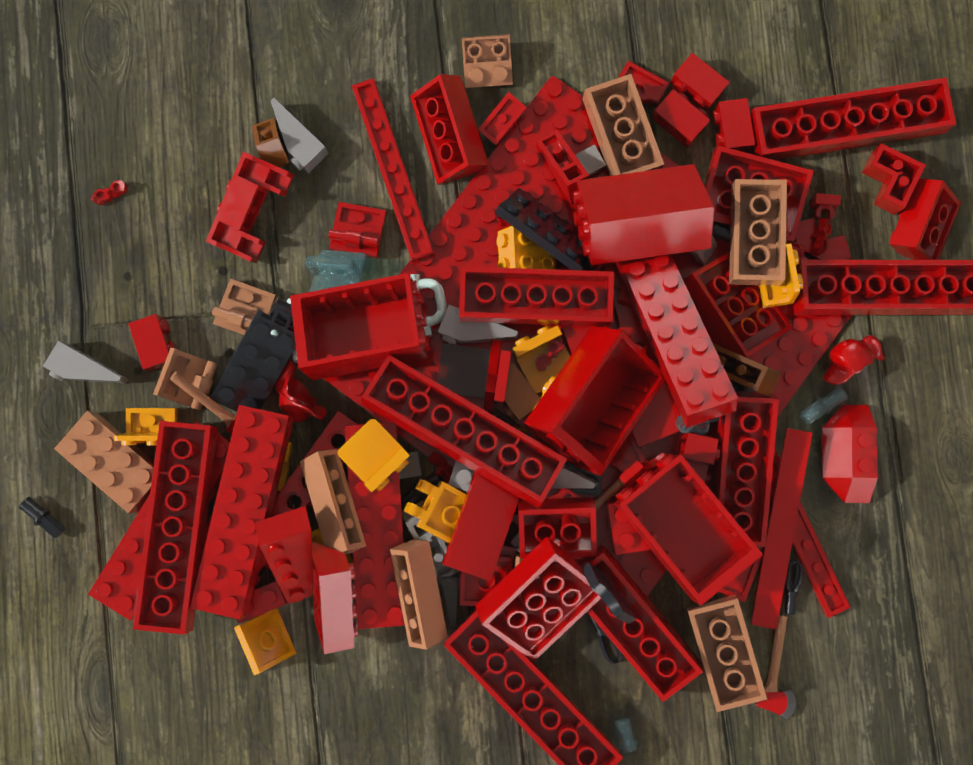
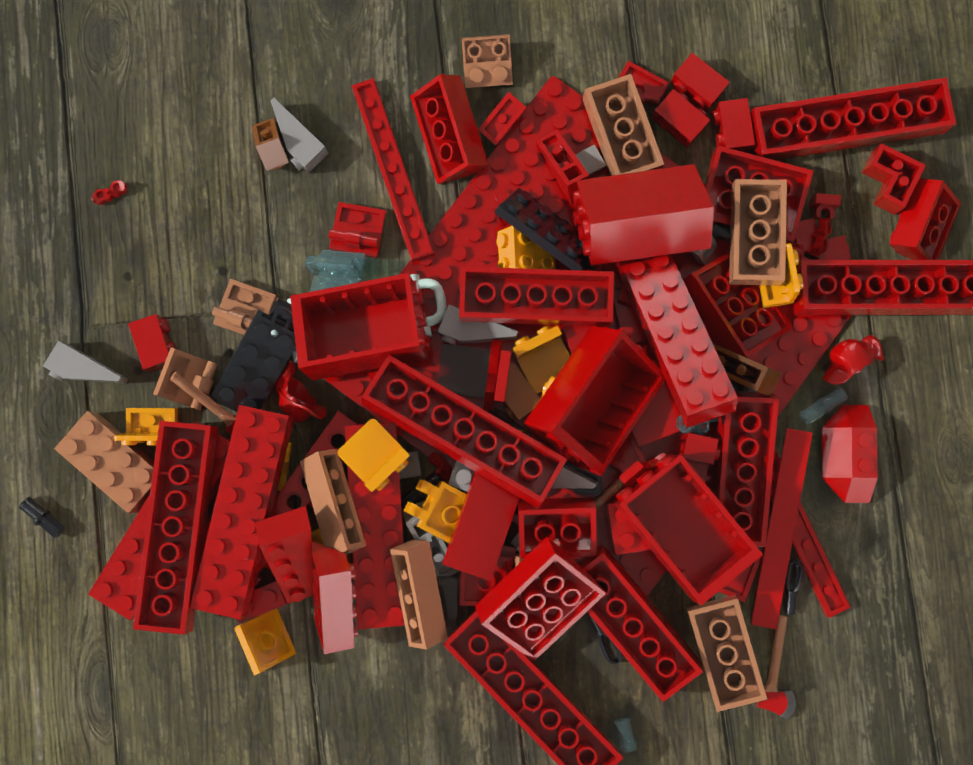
red bracket [206,151,295,263] -> none
red piece [535,339,564,372] -> none
black tile [581,562,636,624] -> none

